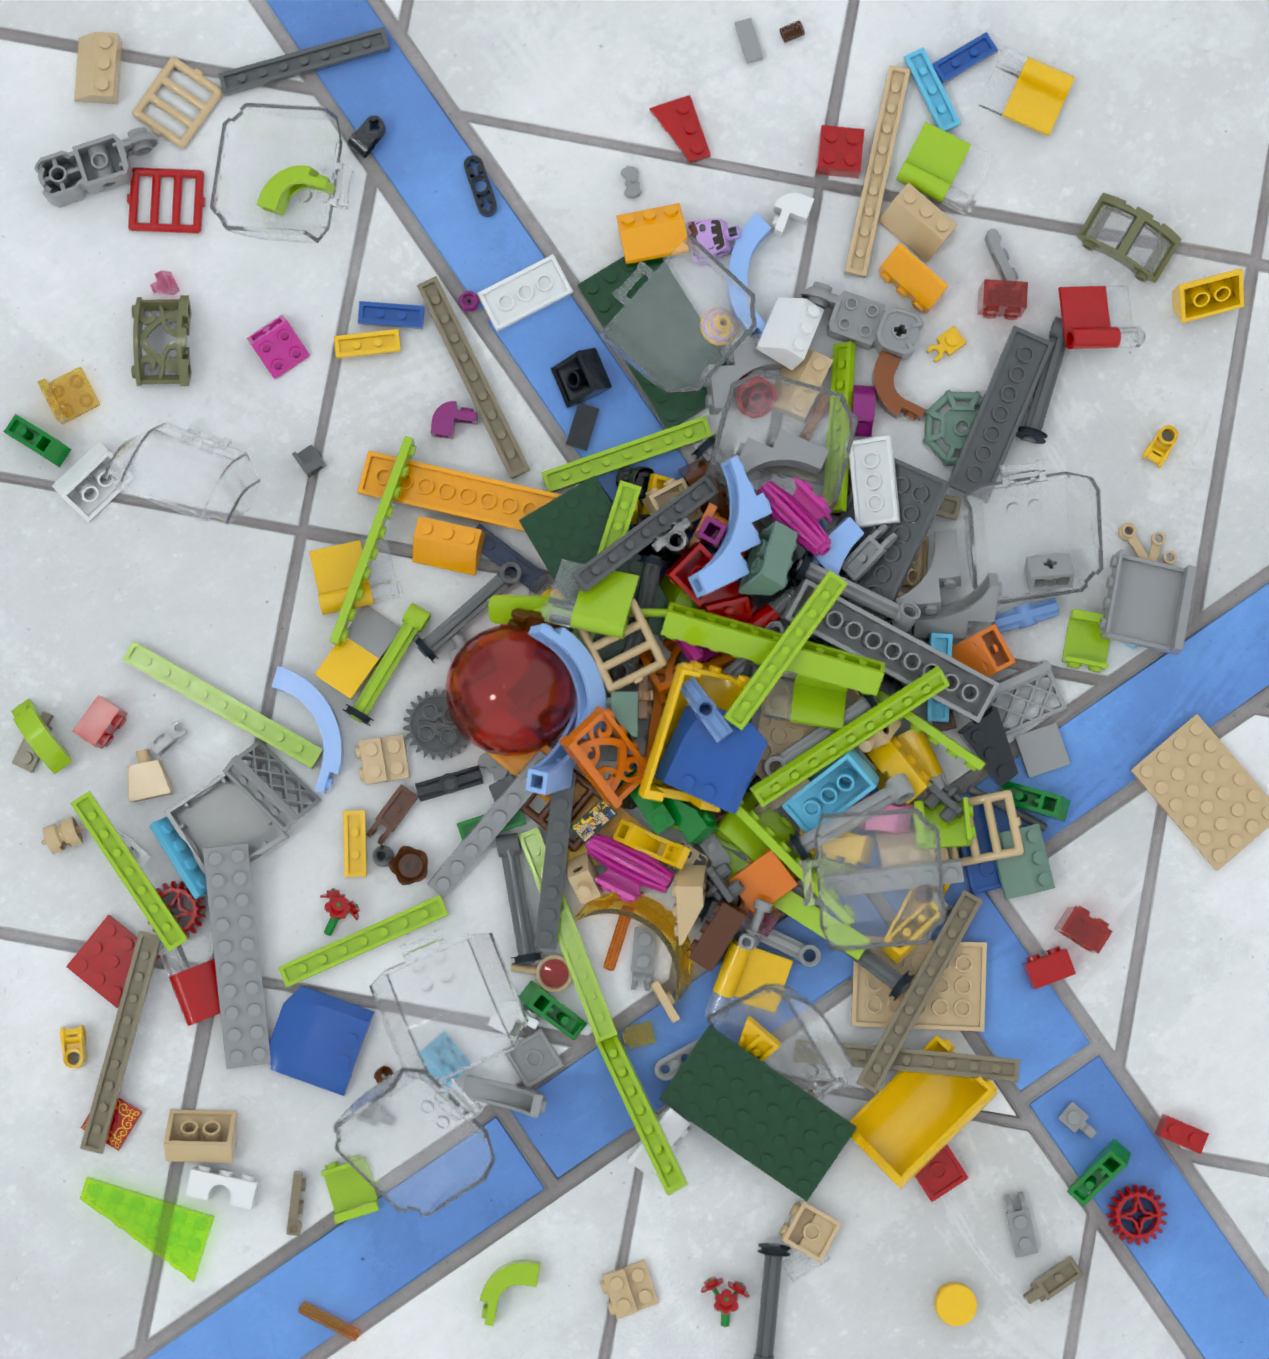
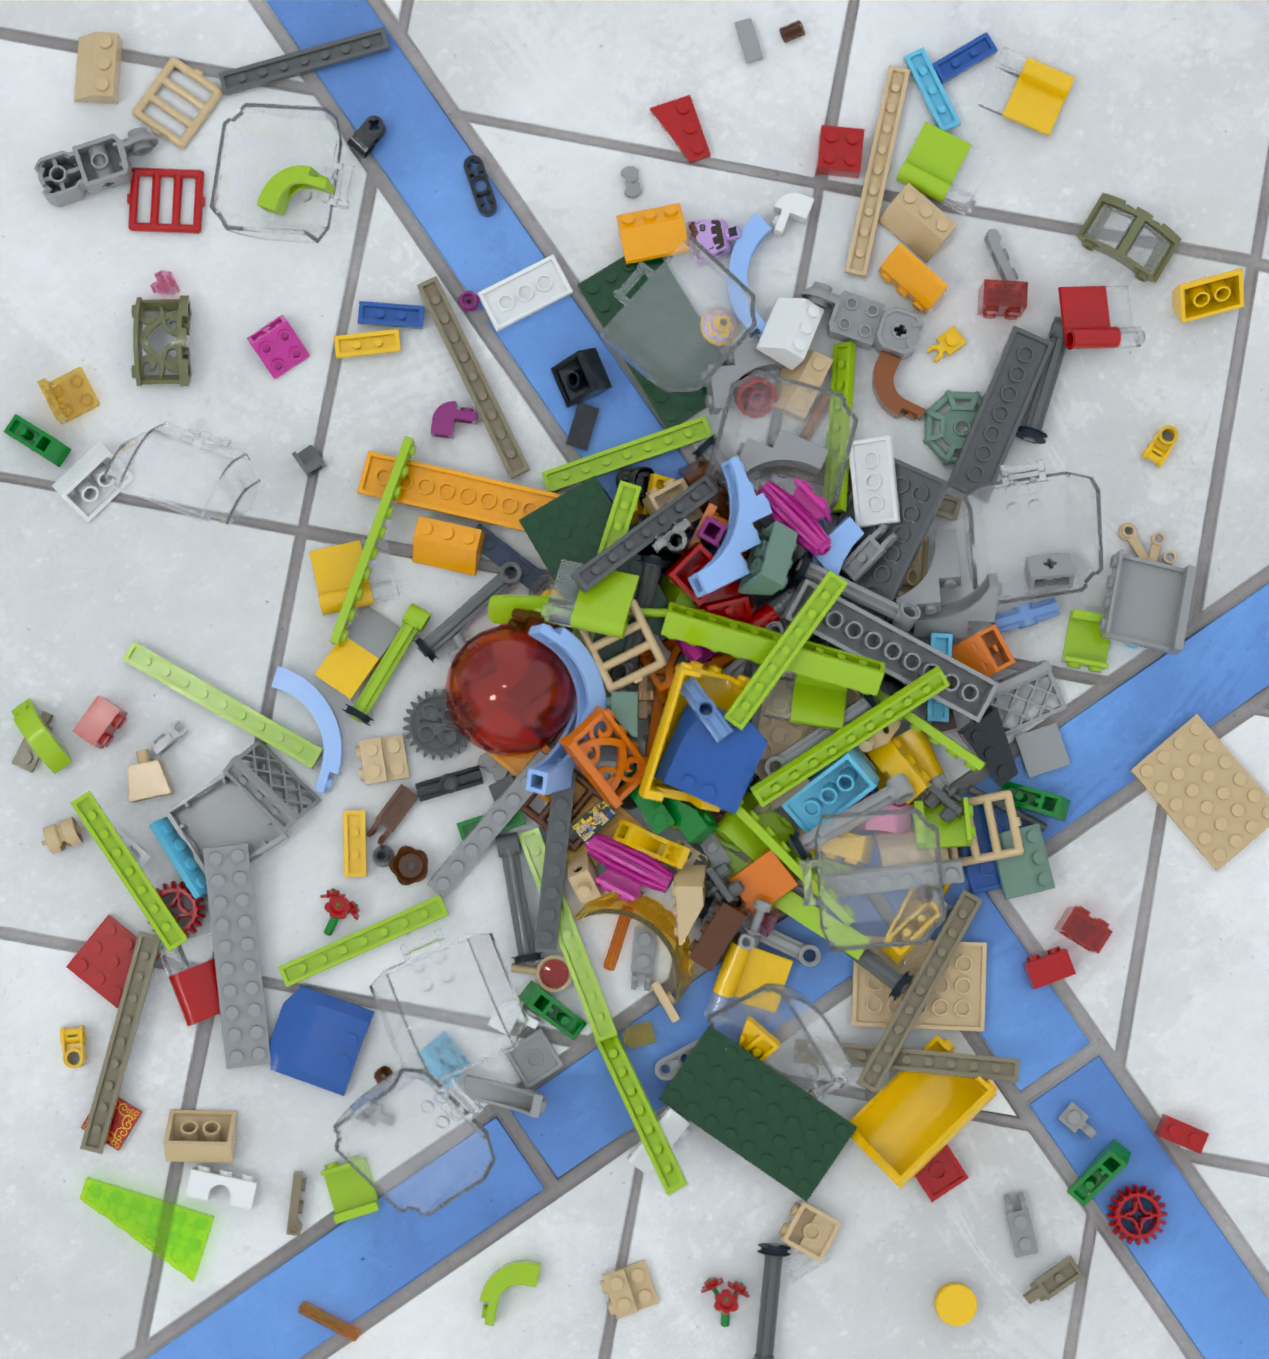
magenta brick [851,385,875,437] -> none

